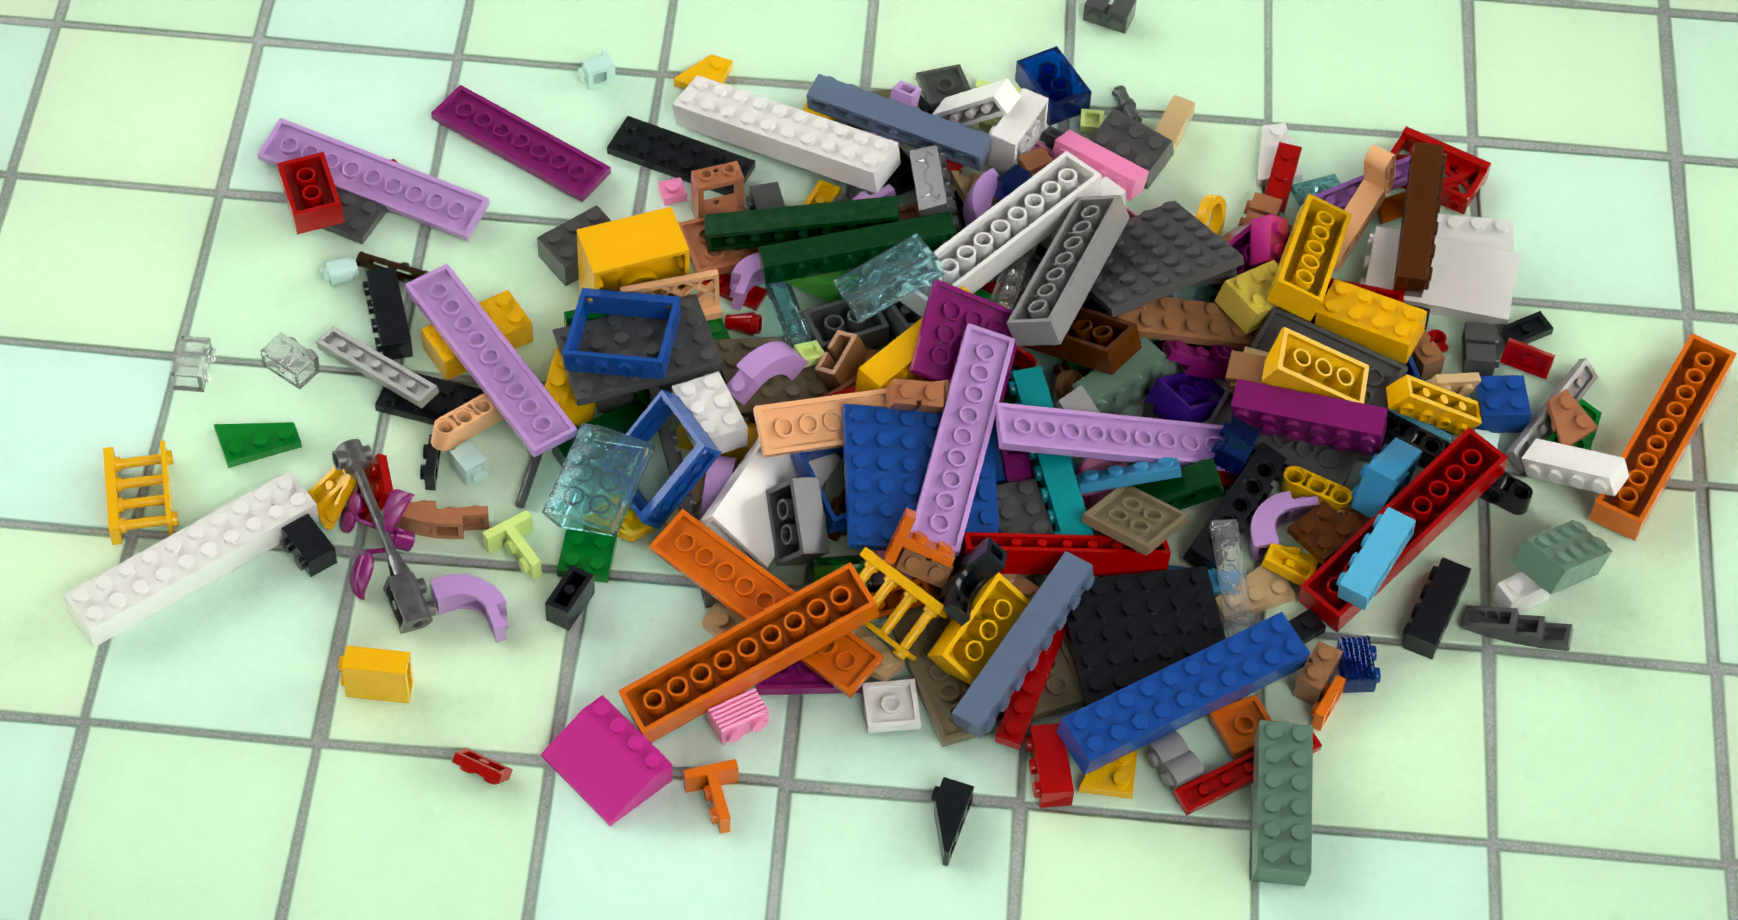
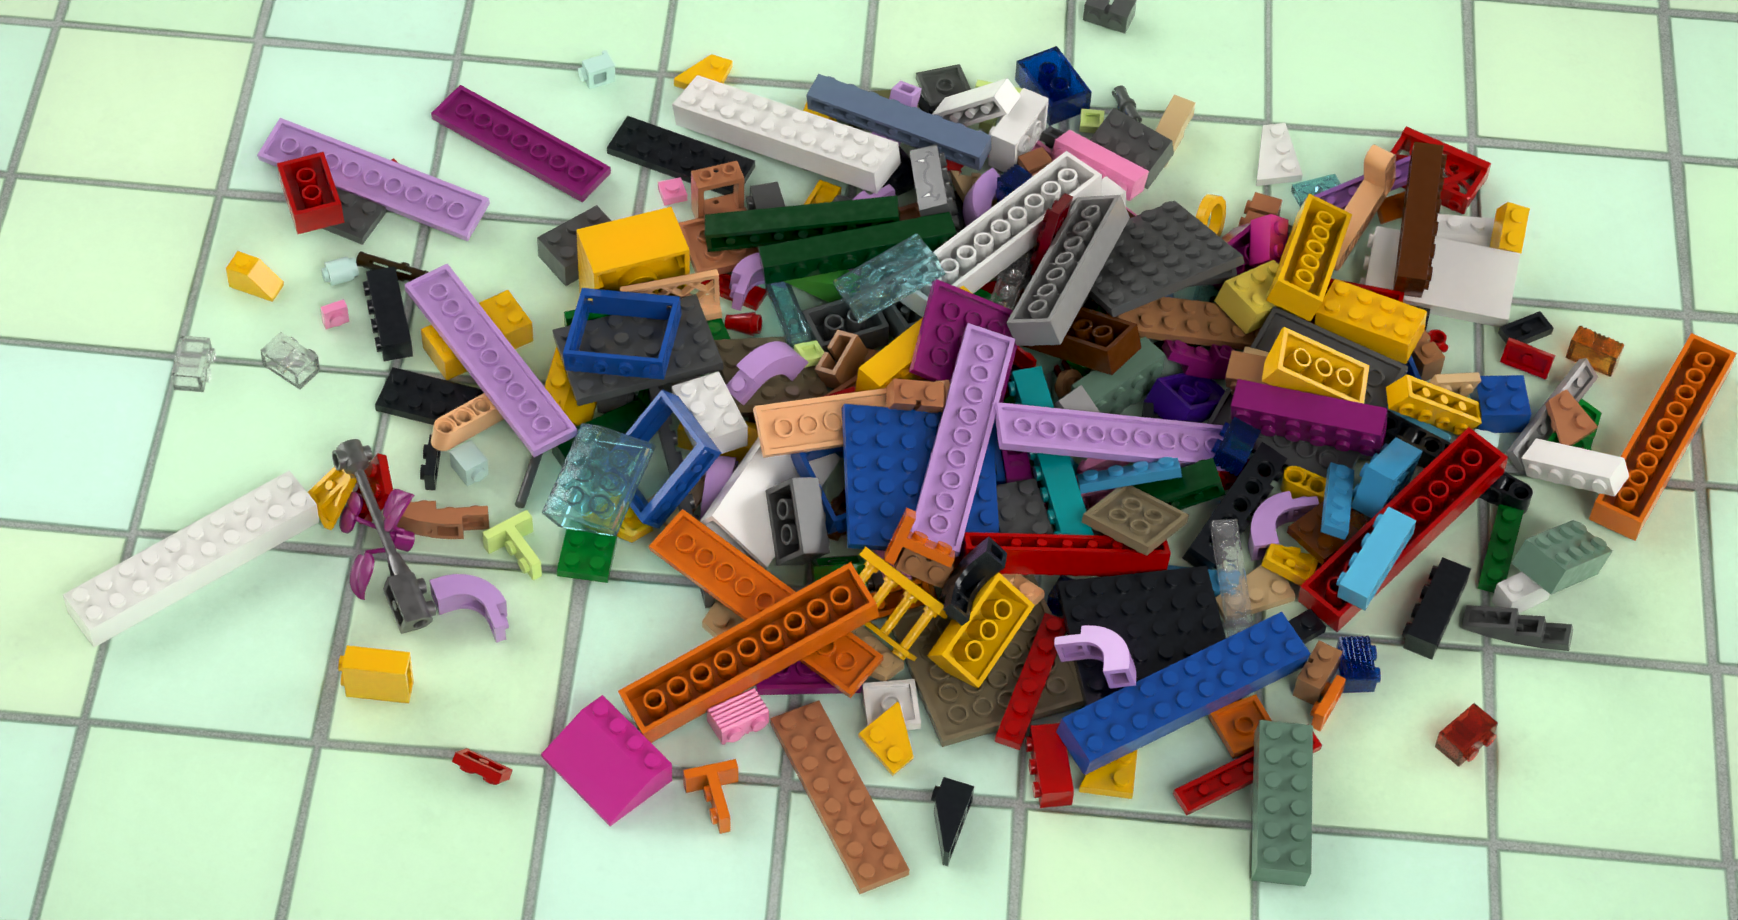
yellow fence [103,440,179,545] -> none
green wing [214,422,302,468] -> none
black brick [281,514,337,577] -> none
light grey plate [315,326,439,408] -> none
black brick [545,565,595,631] -> none
sand blue brick [952,551,1095,739] -> none
light grey brick [1146,731,1205,791] -> none
red plate [1265,142,1302,213] -> none
dark grey piece [1461,322,1500,376] -> none
none -> yellow slope [226,251,284,302]
none -> bright pink plate [320,299,349,329]
none -> nougat plate [770,700,910,894]
none -> yellow wing [858,701,914,776]
none -> dark red plate [1030,193,1073,275]
none -> lavender arch [1054,625,1136,689]
none -> dark azure plate [1320,462,1355,540]
none -> clear red brick [1435,703,1498,767]
none -> green plate [1477,504,1524,593]
none -> yellow brick [1489,202,1530,254]
none -> clear orange brick [1565,325,1624,377]

